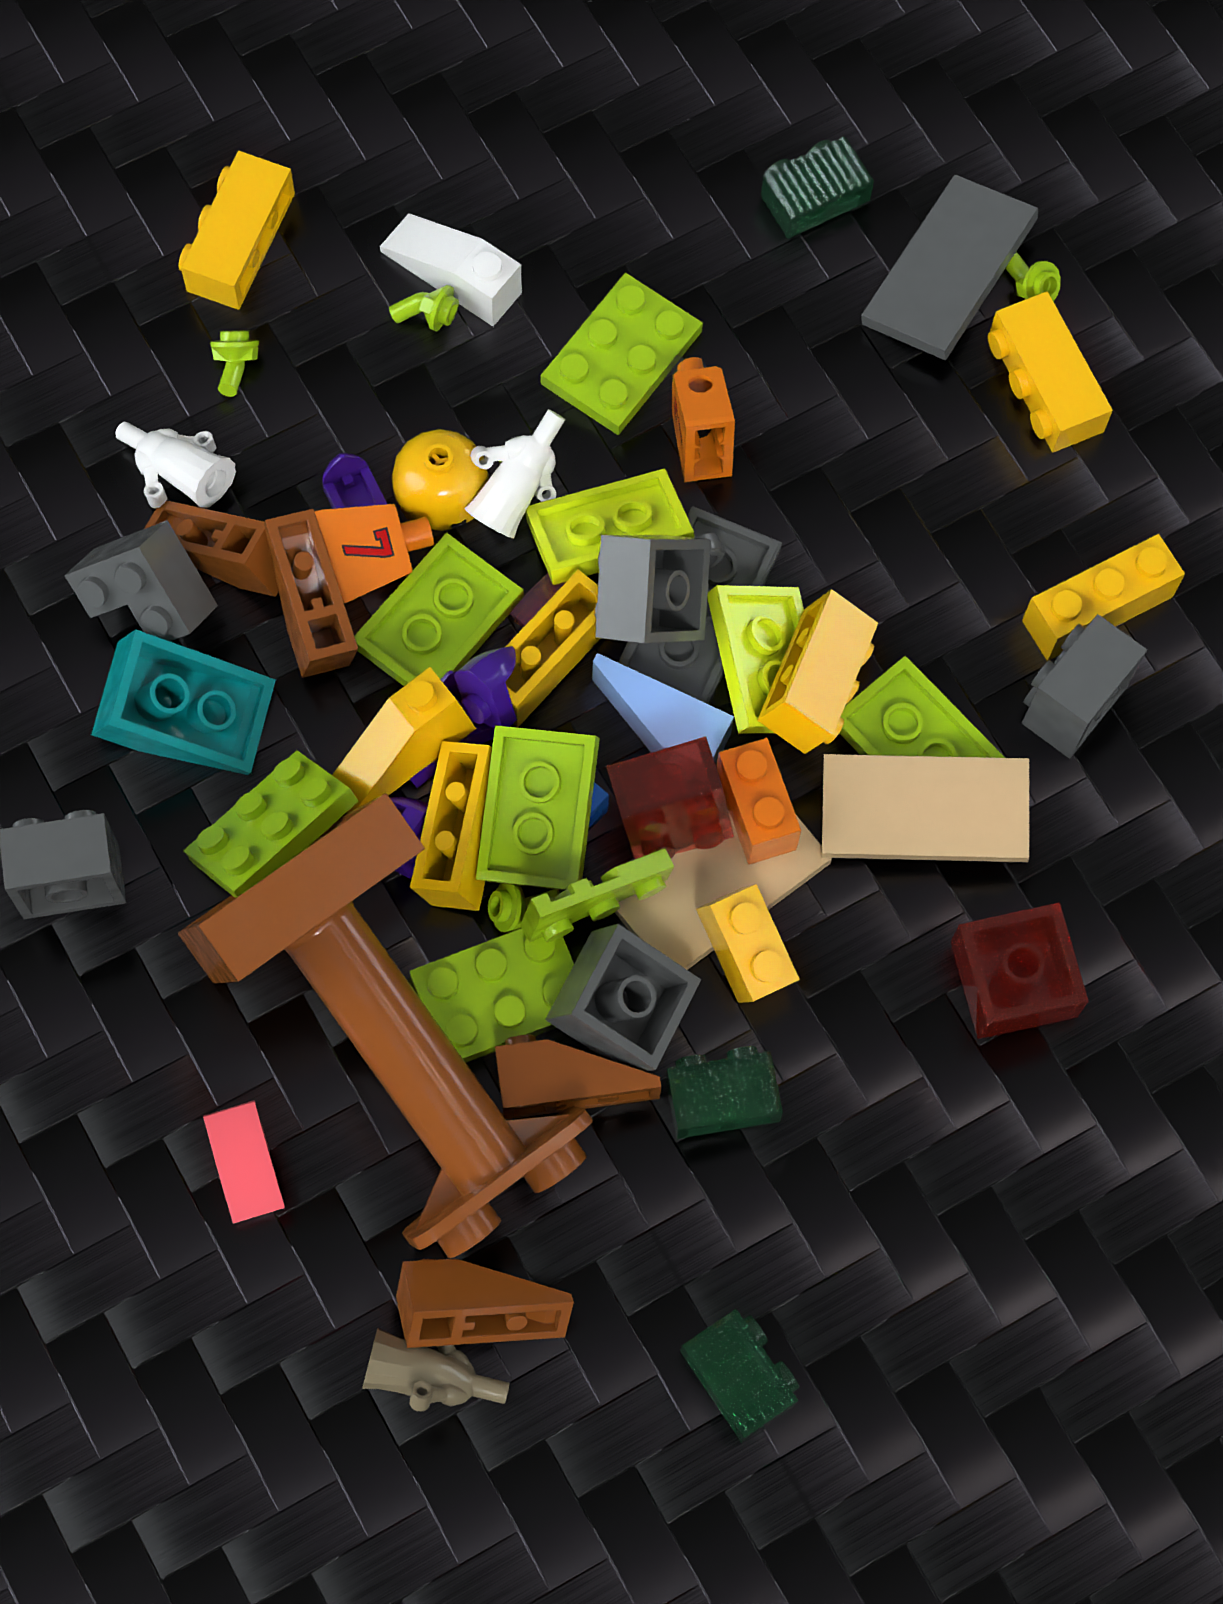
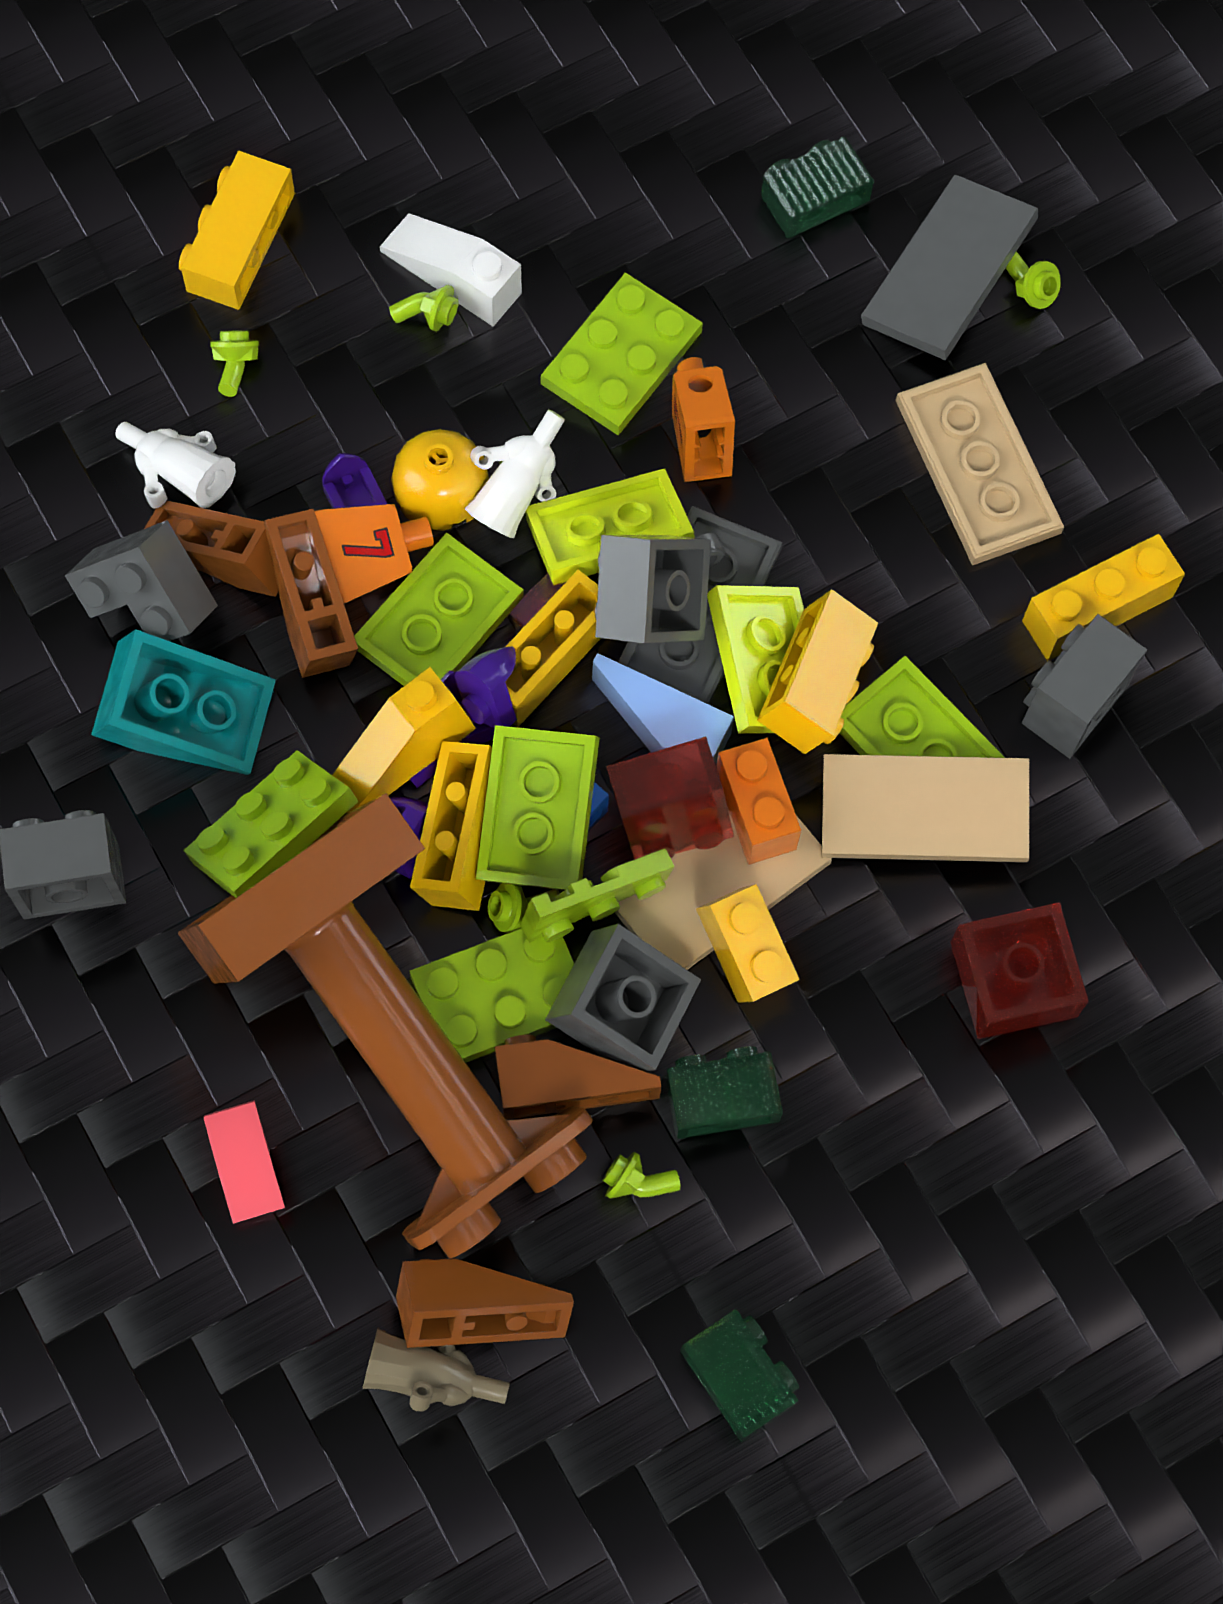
yellow brick [988,291,1113,453] -> none
none -> lime plate [602,1151,680,1199]
none -> tan tile [896,363,1064,566]

